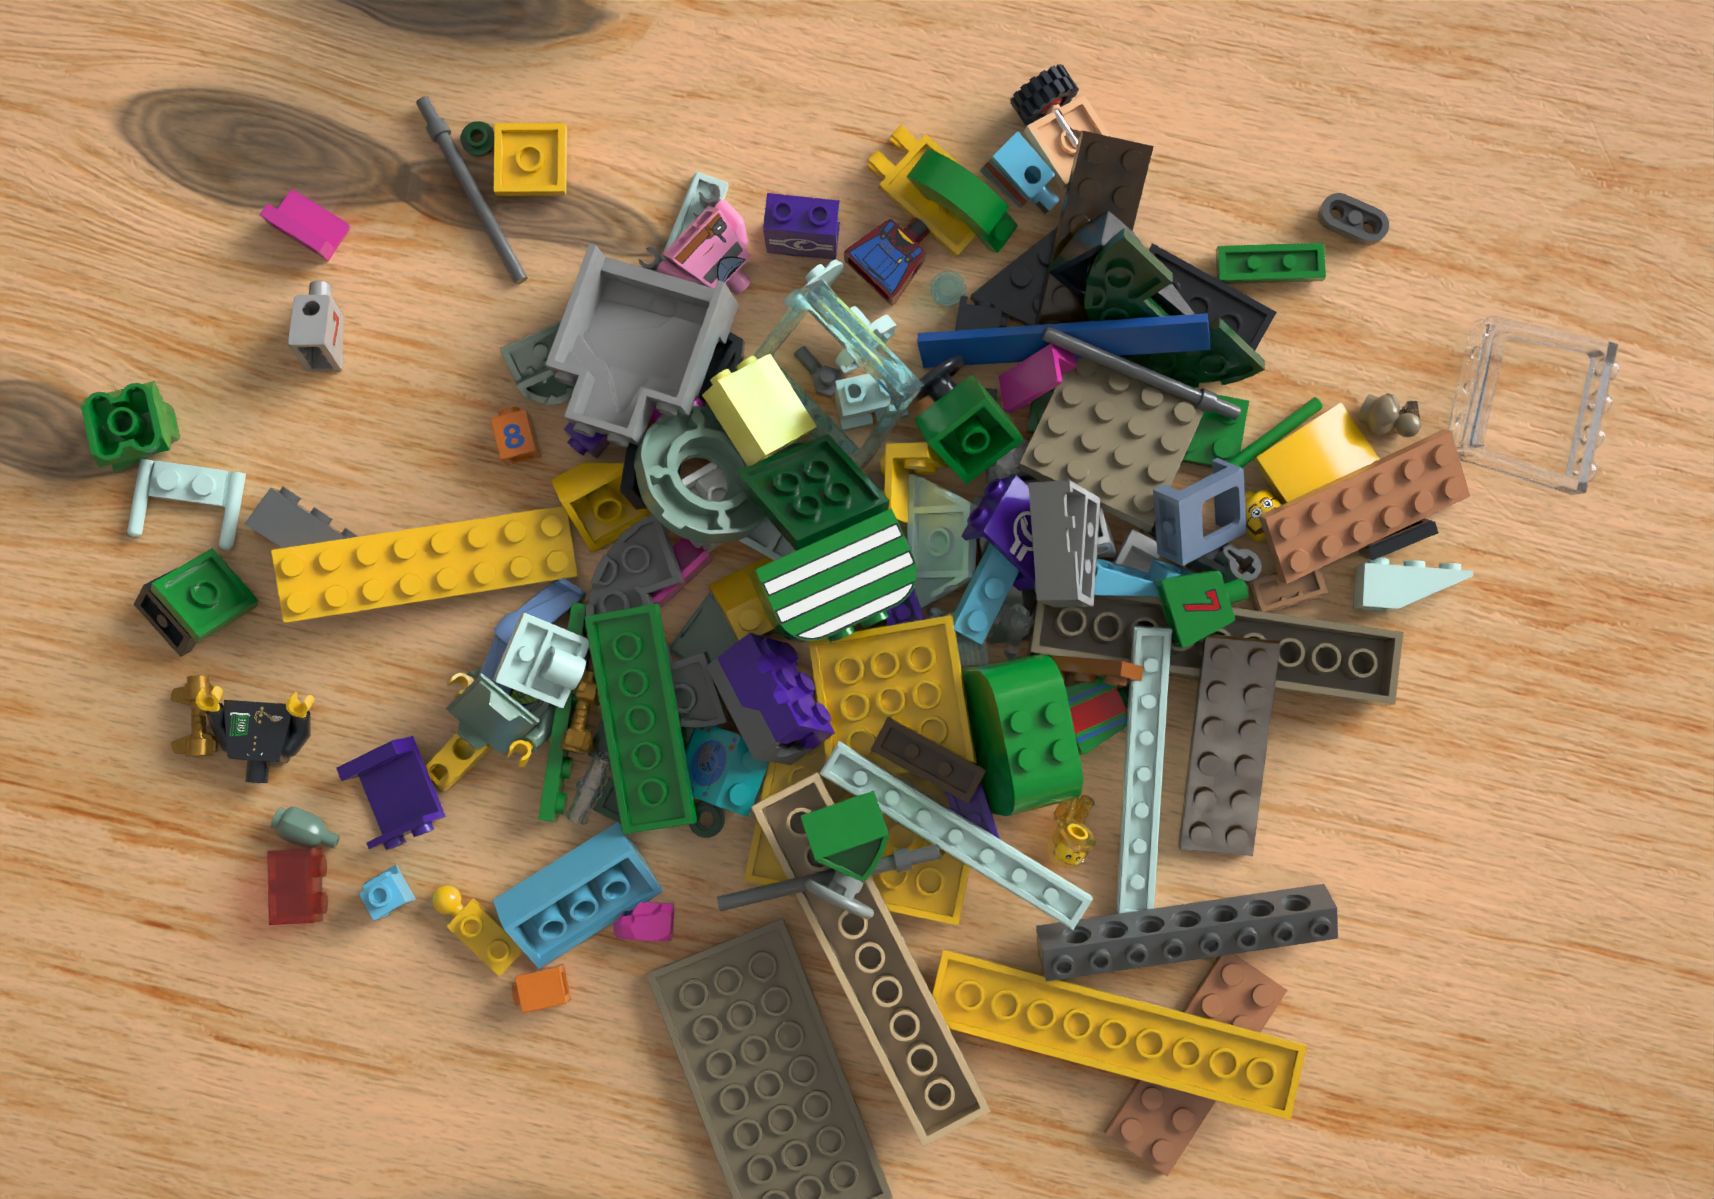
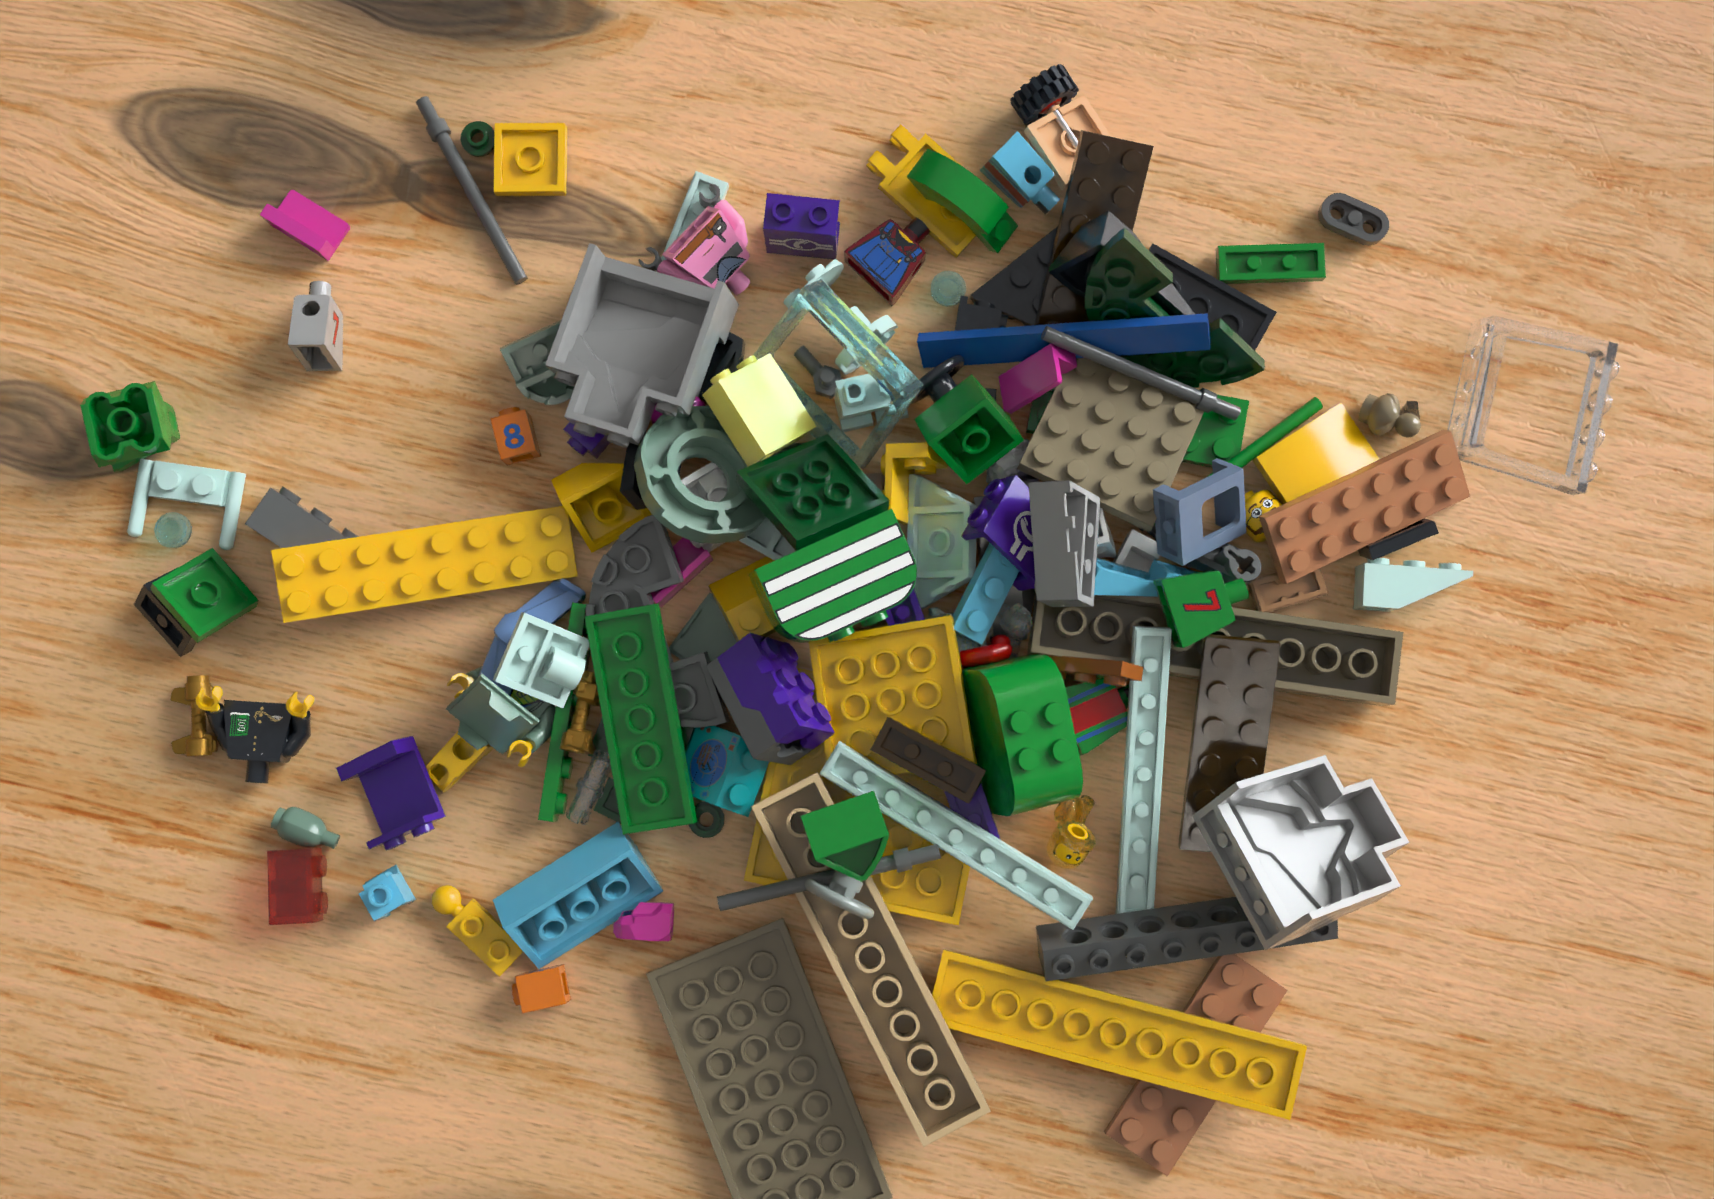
none -> clear light blue plate [154,512,192,548]
none -> red arm [960,635,1013,668]
none -> light grey panel [1192,755,1410,950]

